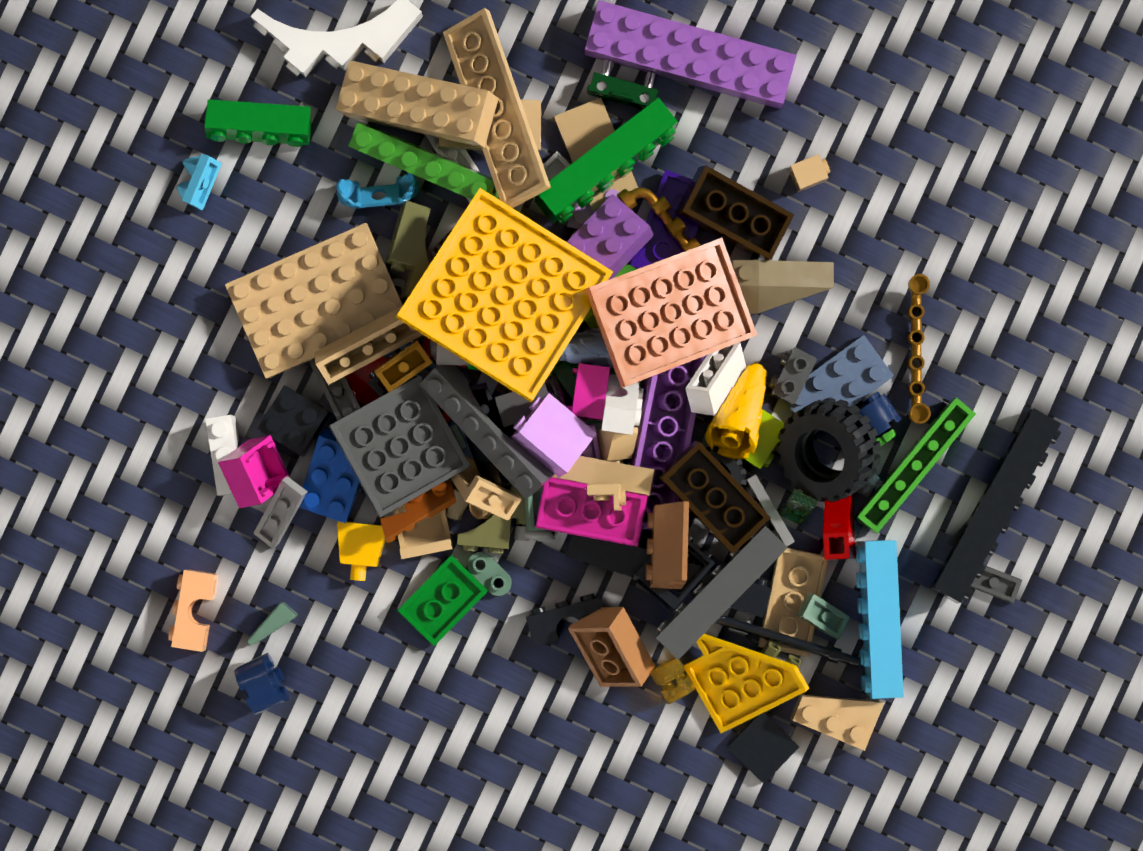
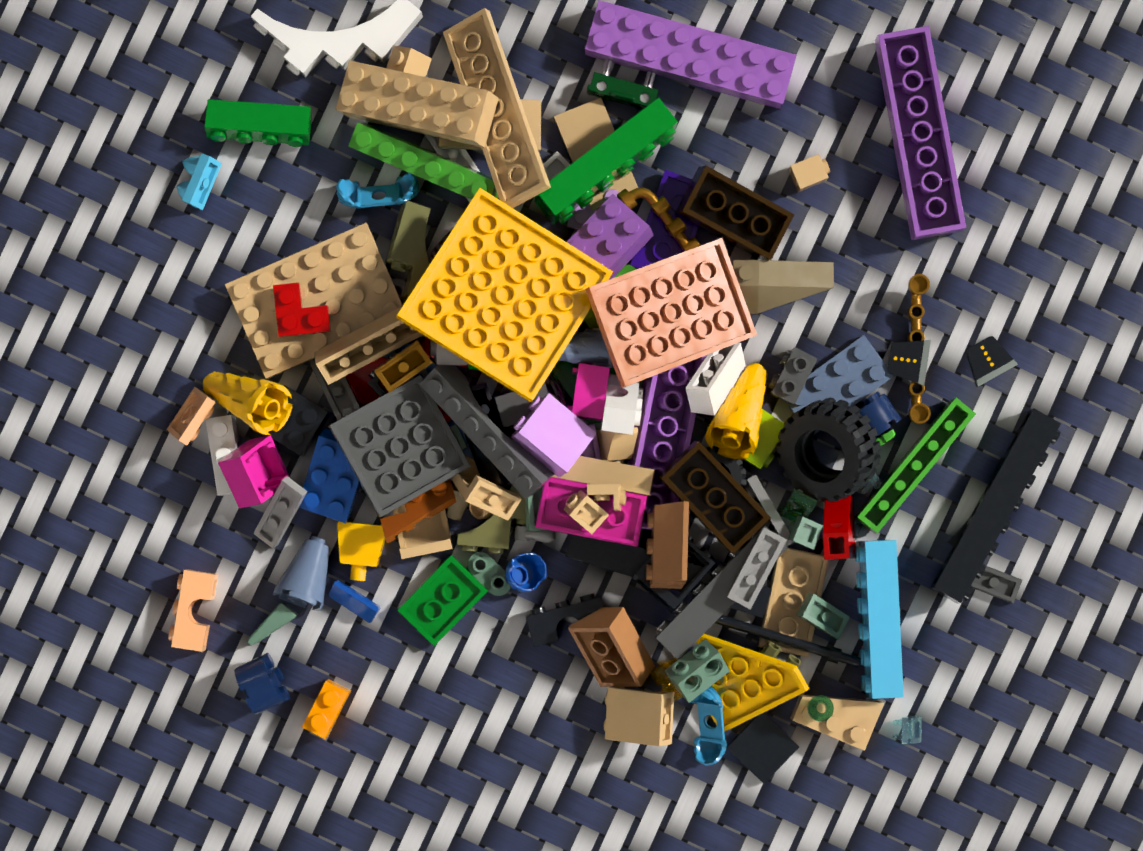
none -> light nougat plate [167,387,215,445]
none -> yellow cone [203,371,292,435]
none -> red plate [273,282,331,337]
none -> sand blue cone [273,536,330,611]
none -> light orange brick [302,679,351,739]
none -> blue slope [329,580,381,623]
none -> tan brick [387,45,432,77]
none -> blue hair [505,552,547,593]
none -> tan bracket [564,490,609,534]
none -> tan panel [604,687,674,746]
none -> sand green brick [665,639,730,703]
none -> dark azure piece [691,686,727,766]
none -> light grey plate [727,527,787,609]
none -> sand green tile [788,515,823,550]
none -> clear green plate [807,695,834,722]
none -> medium lavender brick [875,26,966,240]
none -> black sticker [888,340,931,385]
none -> clear light blue tile [893,716,922,744]
none -> black sticker [967,336,1018,387]

